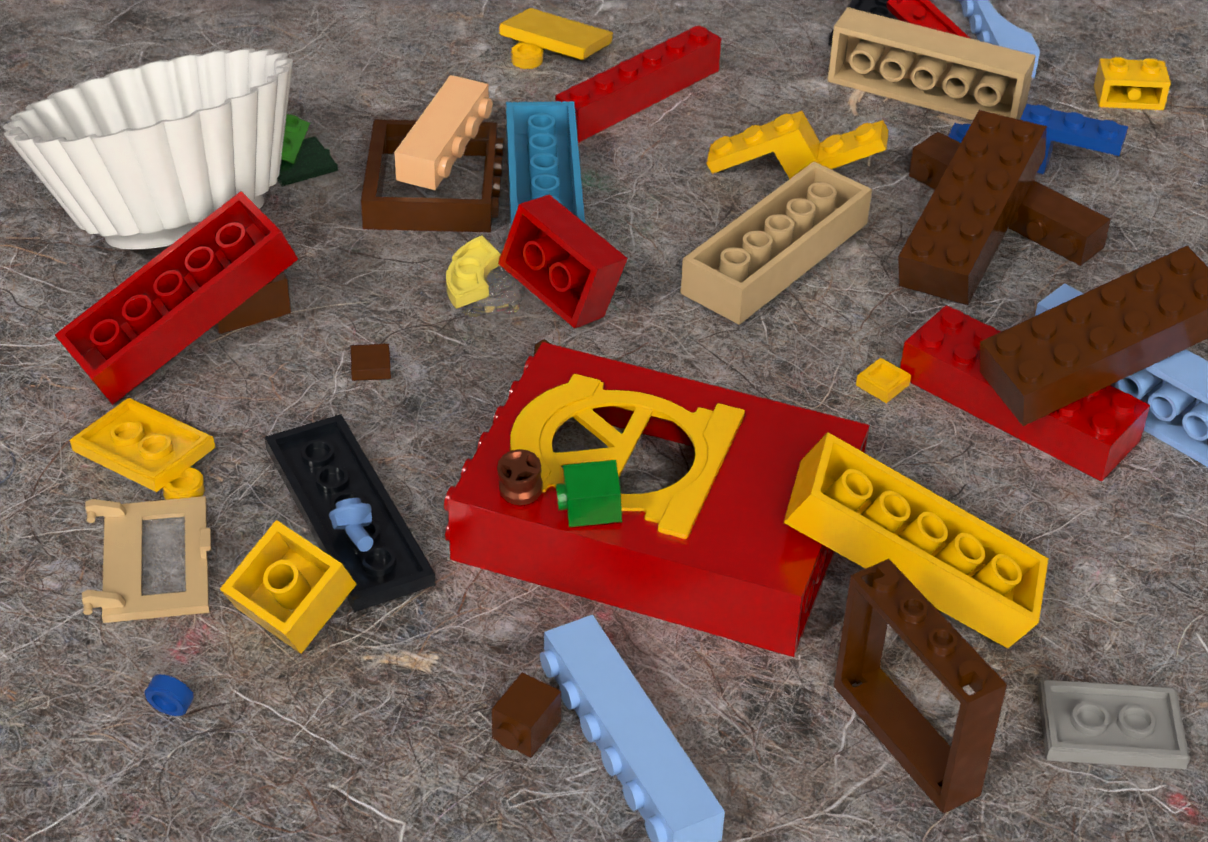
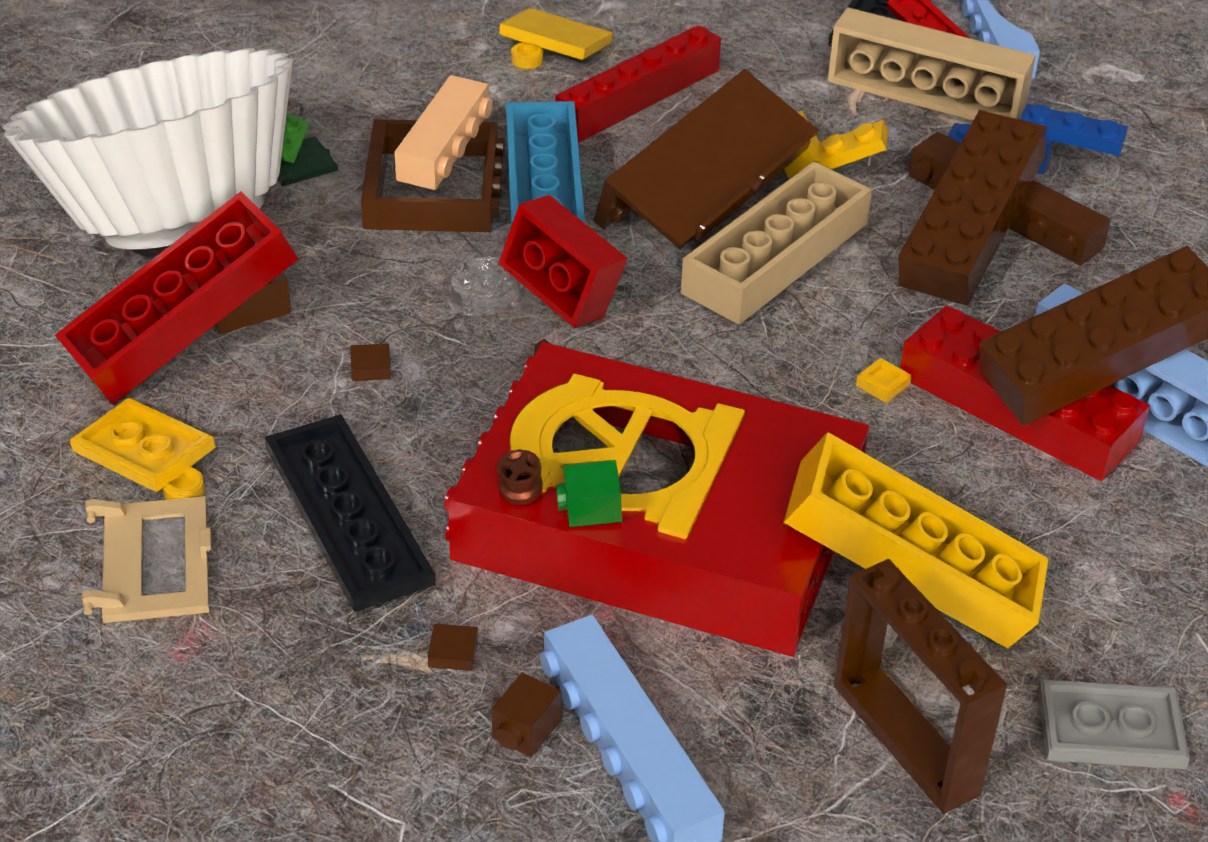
blue tile [144,674,194,716] -> none
yellow brick [220,520,357,654] -> none
medium blue plate [329,498,374,552] -> none
light yellow tile [446,235,501,309] -> none
yellow brick [1094,57,1171,110] -> none
none -> reddish brown tile [428,624,478,671]
none -> reddish brown piece [593,69,819,249]

